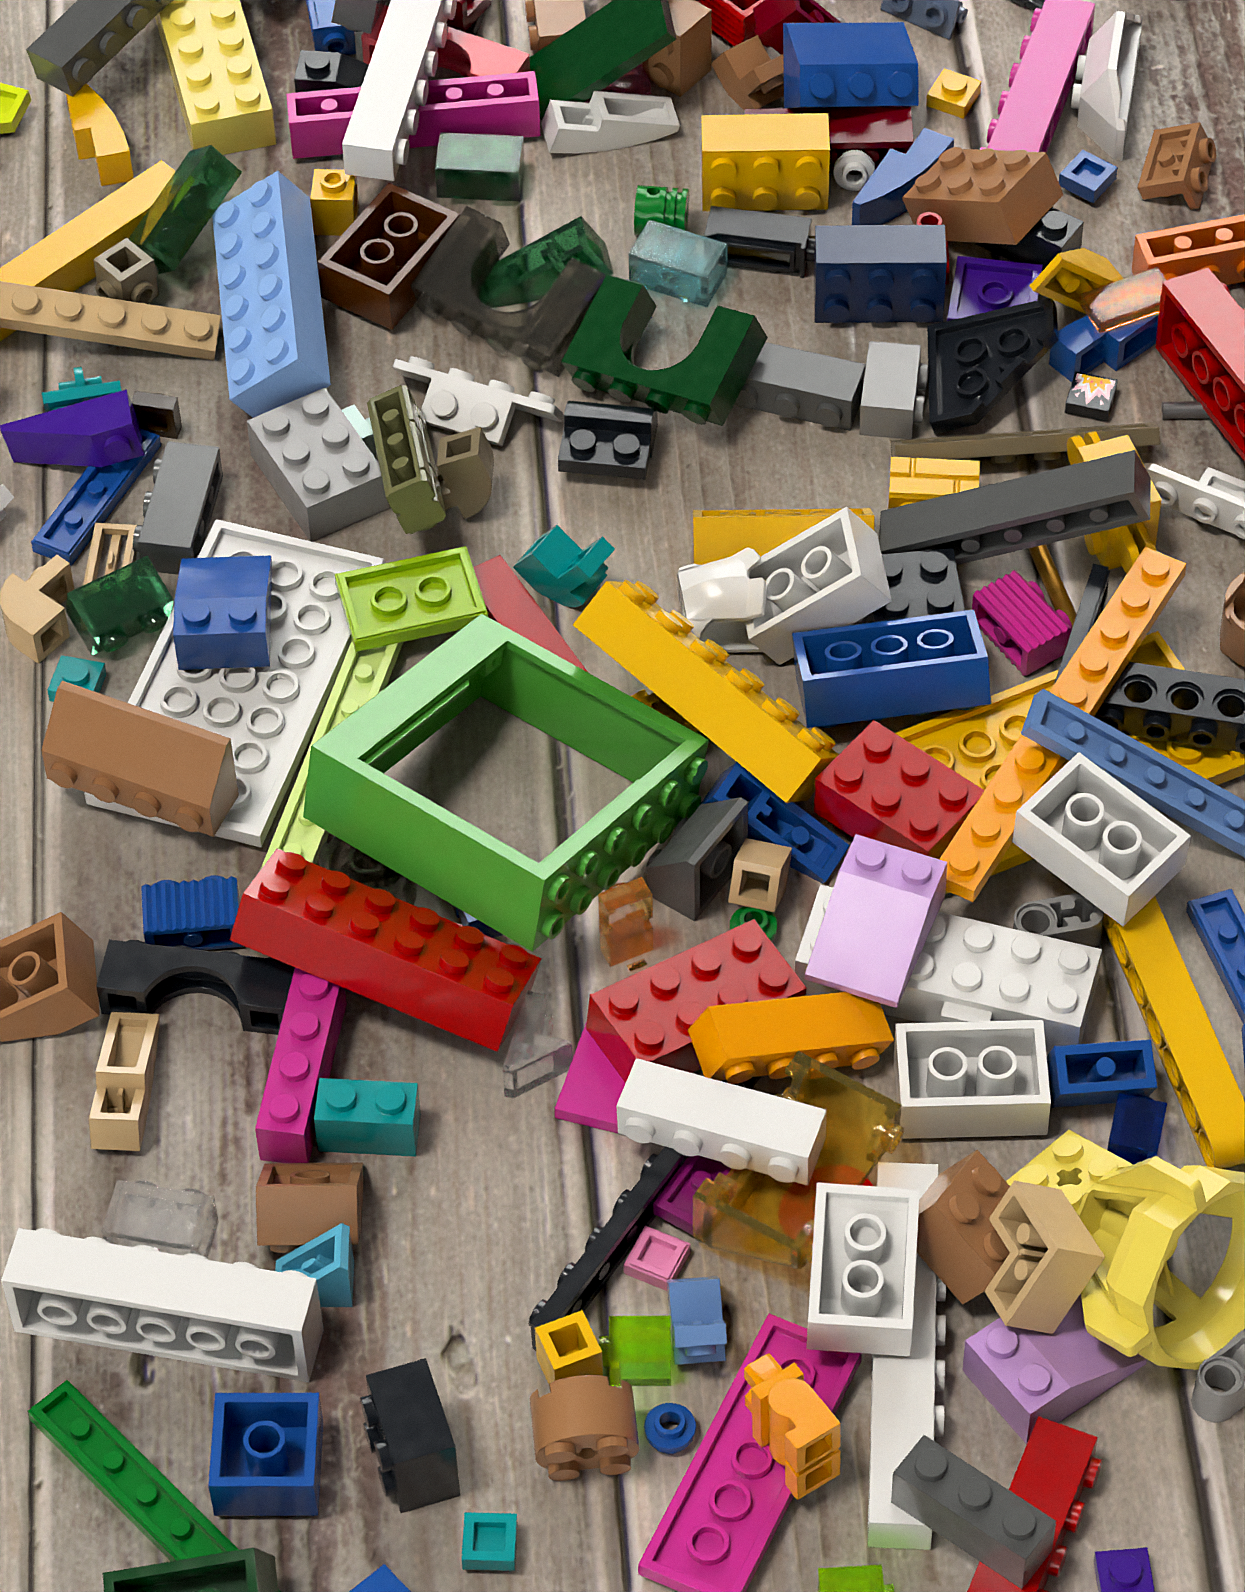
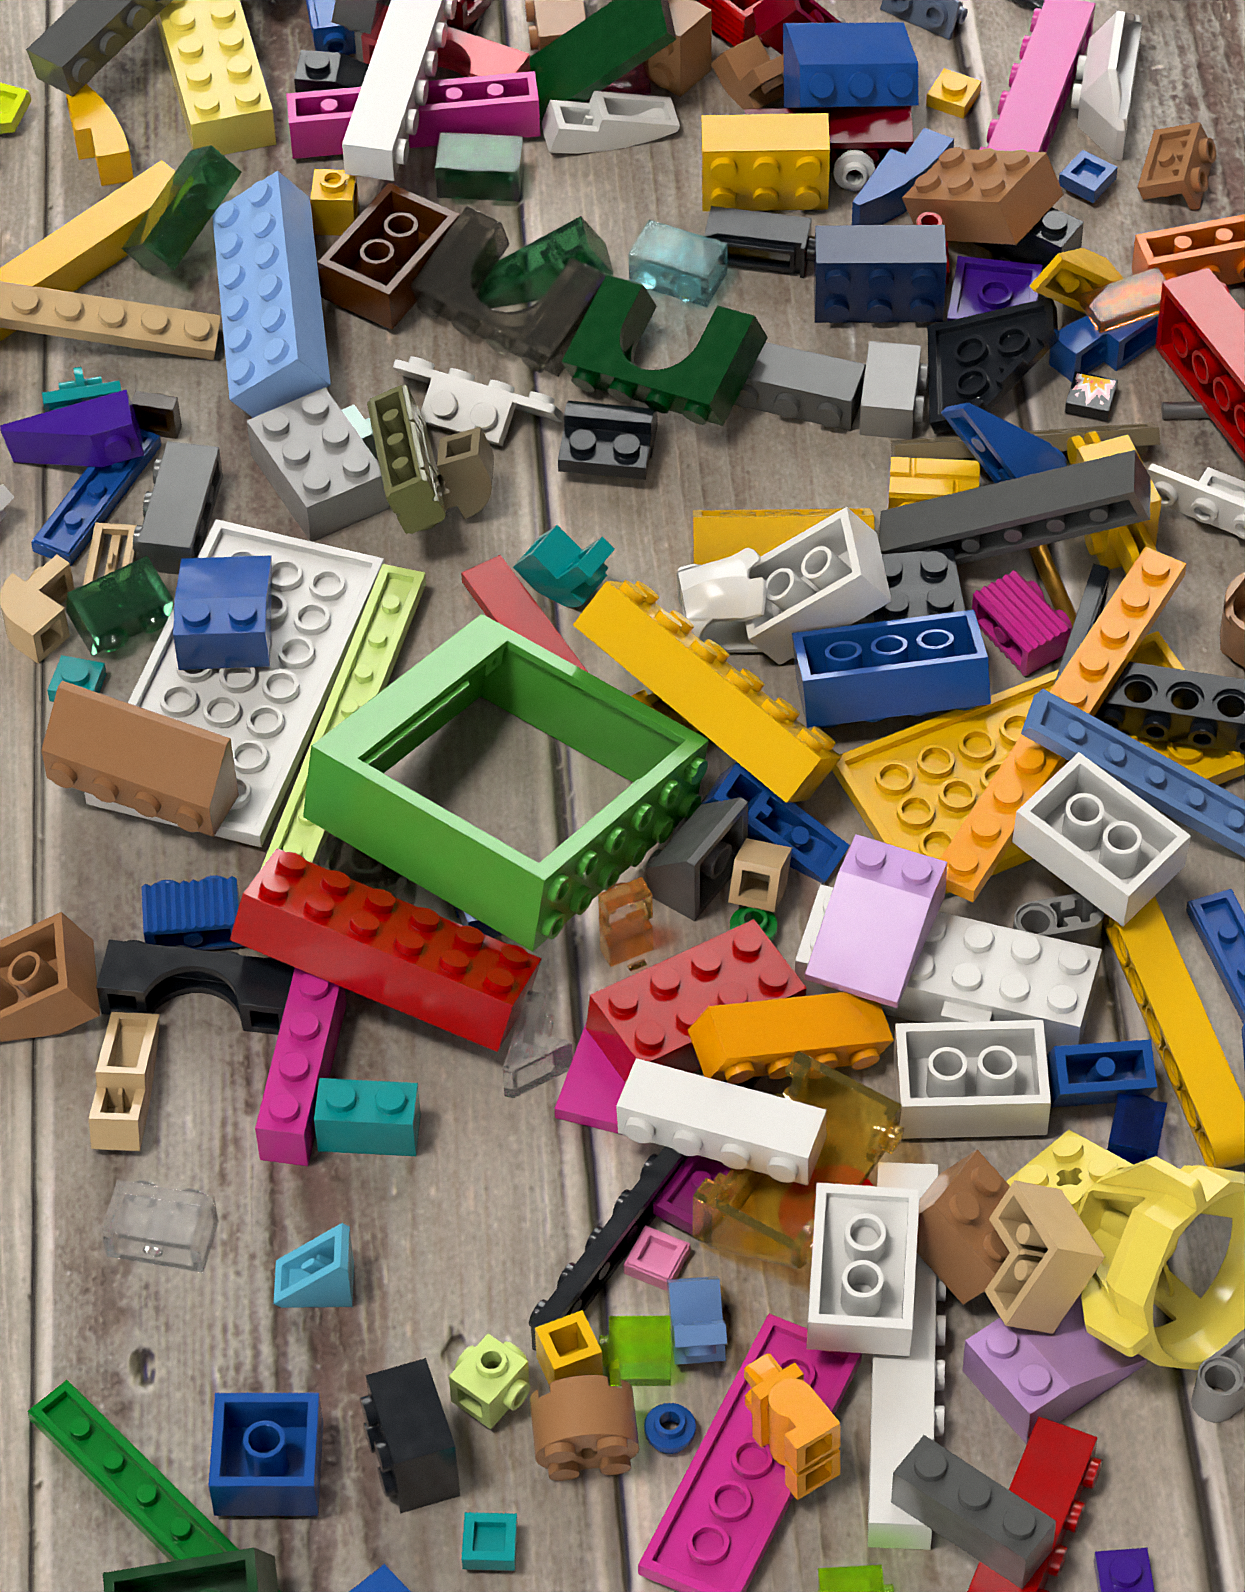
white brick [1,1228,324,1382] -> none
dark tan brick [93,237,159,304] -> none
medium nougat slope [256,1162,364,1253] -> none
lime tile [334,546,488,652] -> none
green piece [634,185,689,239] -> none
brick [814,720,985,859] -> none
none -> yellowish green brick [449,1334,530,1429]
none -> blue slope [941,403,1068,483]

